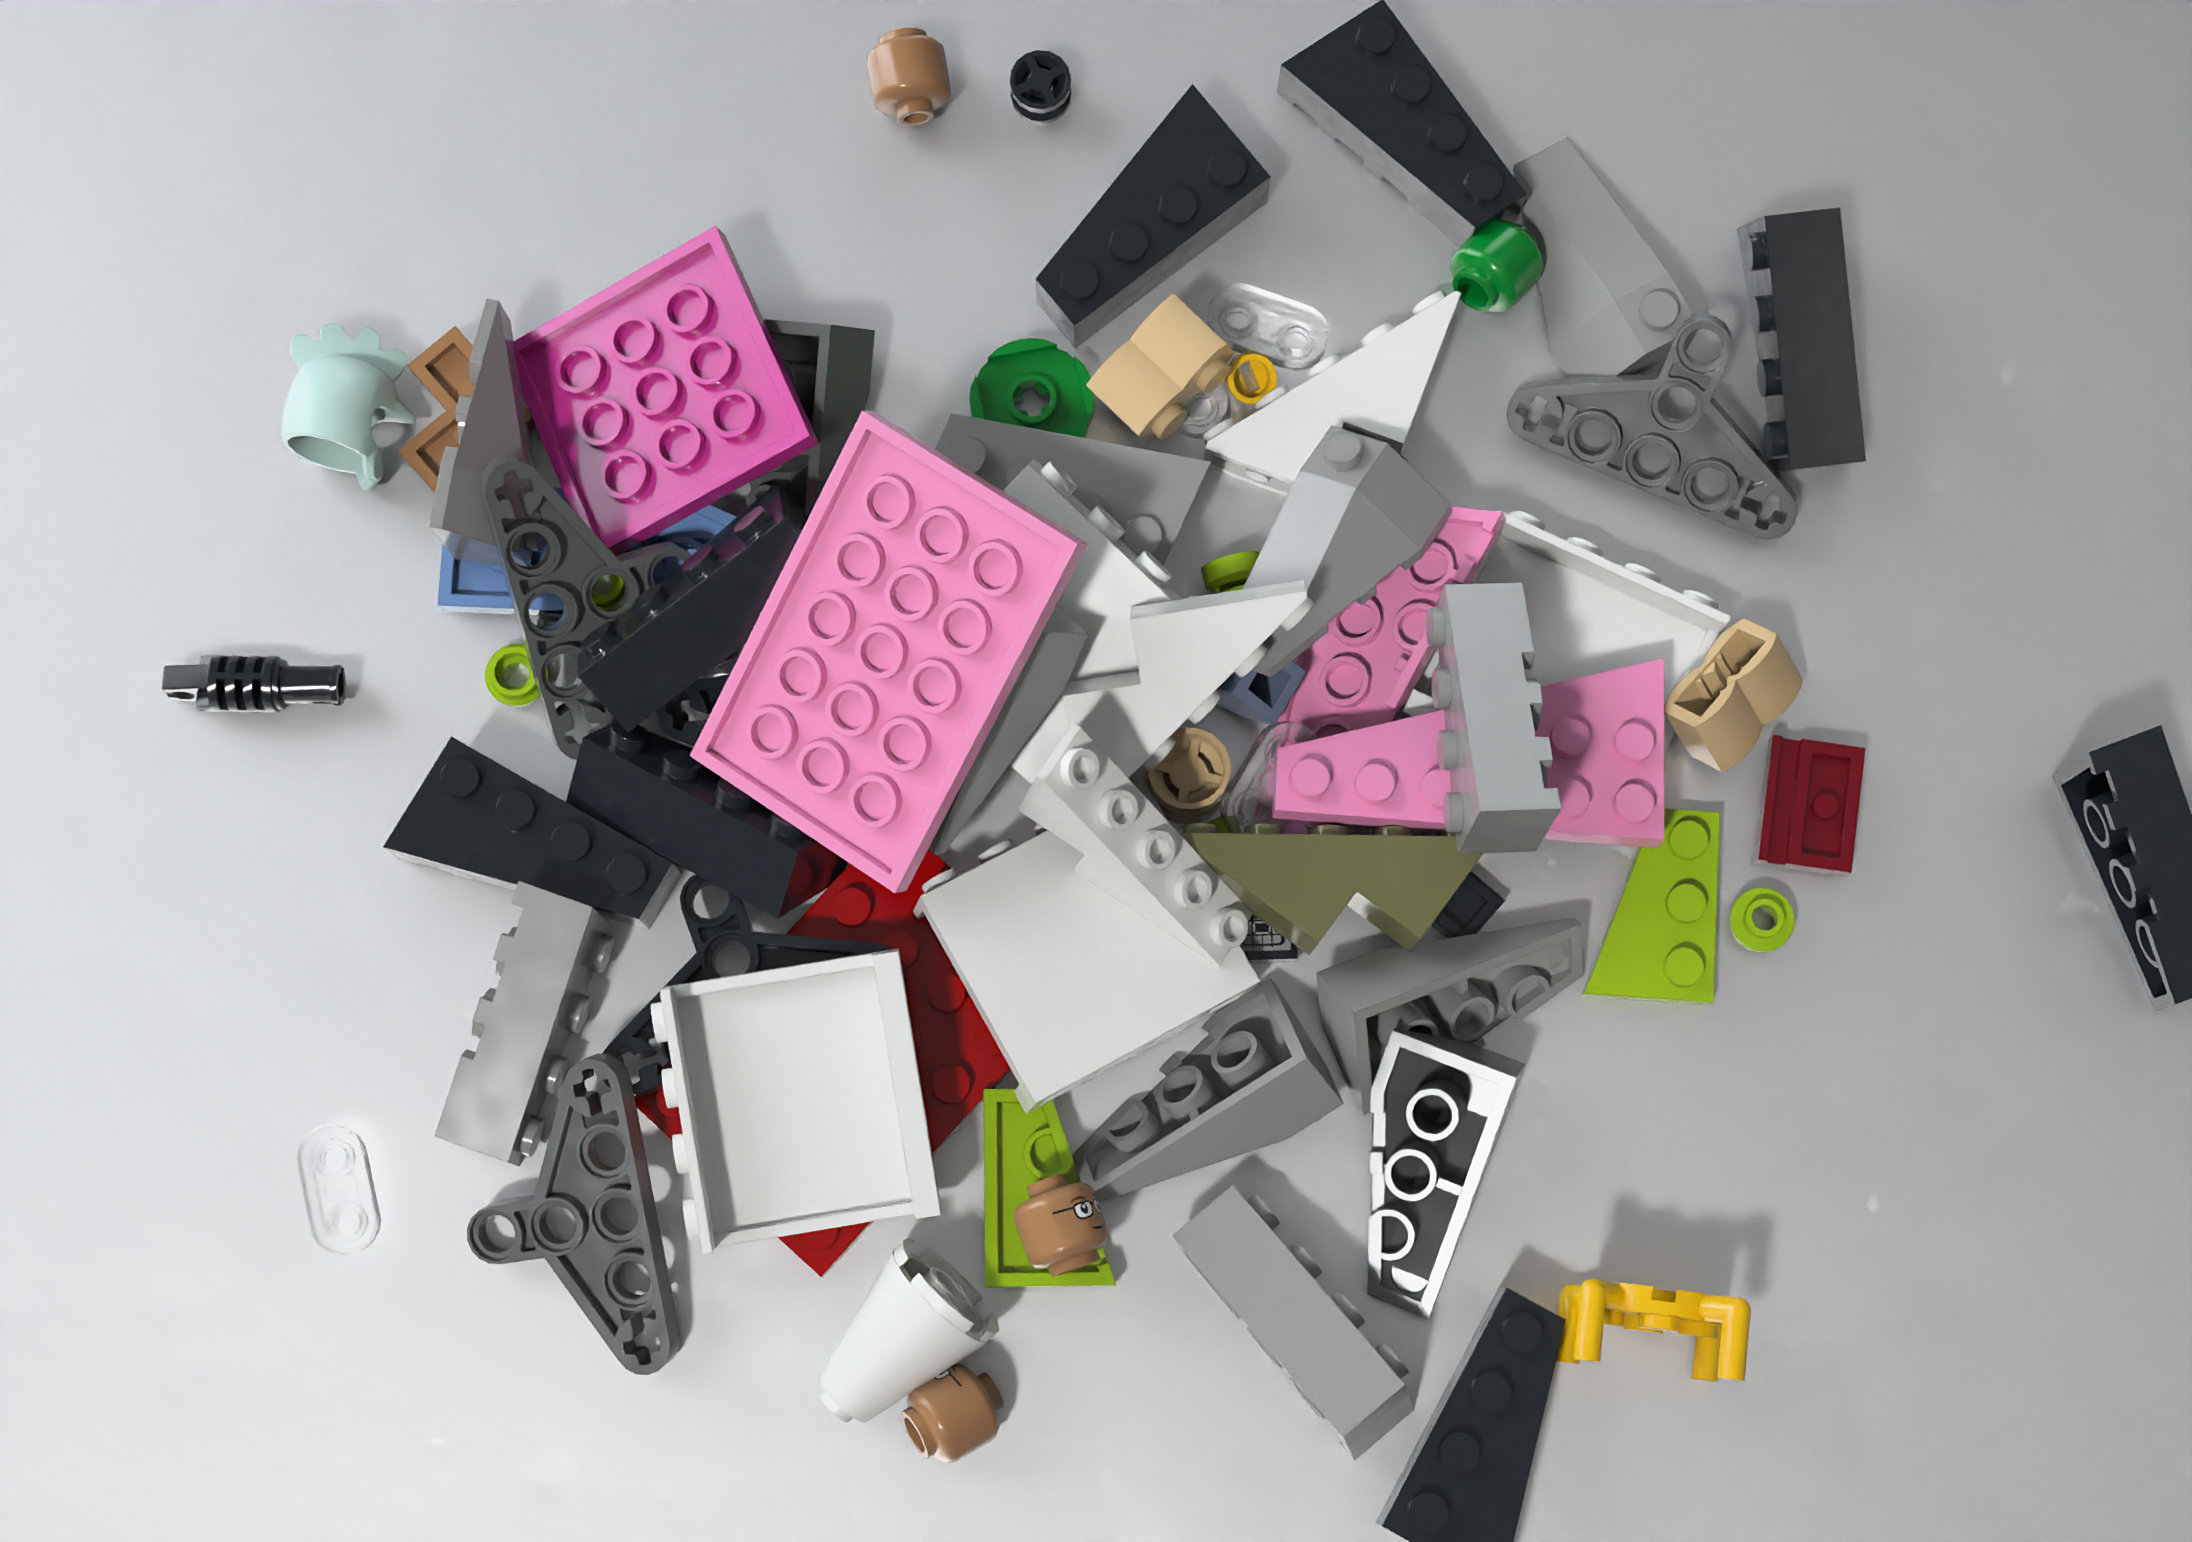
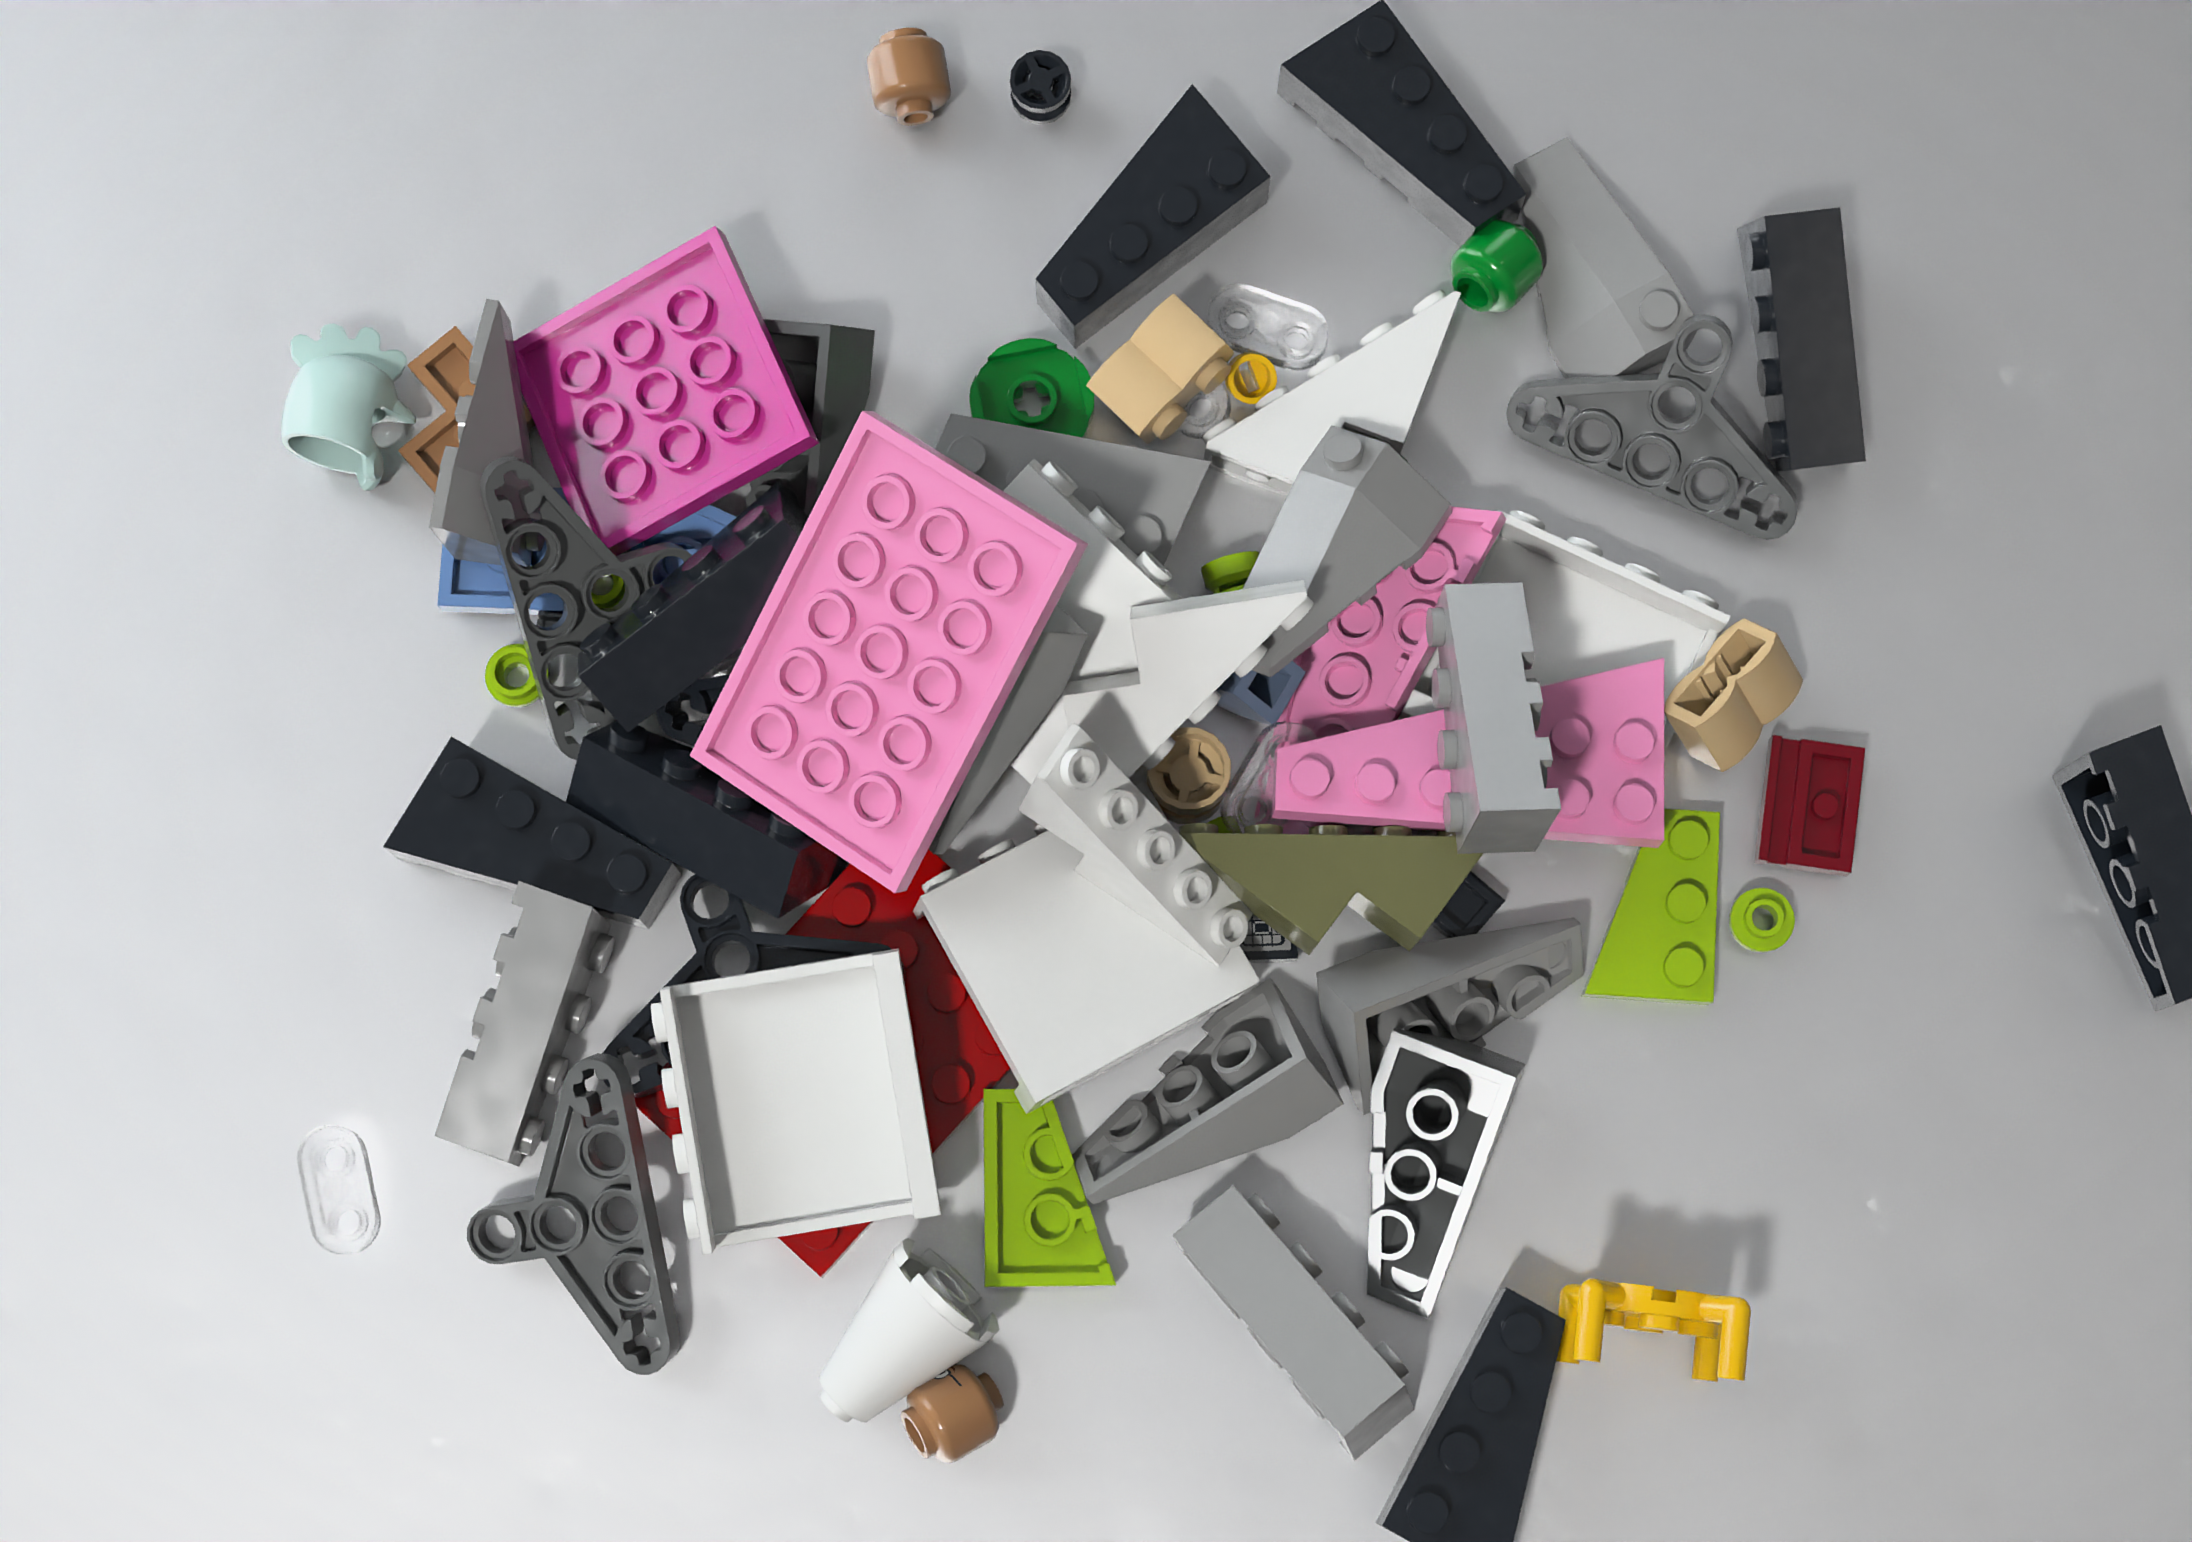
black hinge [162,655,346,713] -> none
medium nougat head [1013,1173,1109,1277] -> none

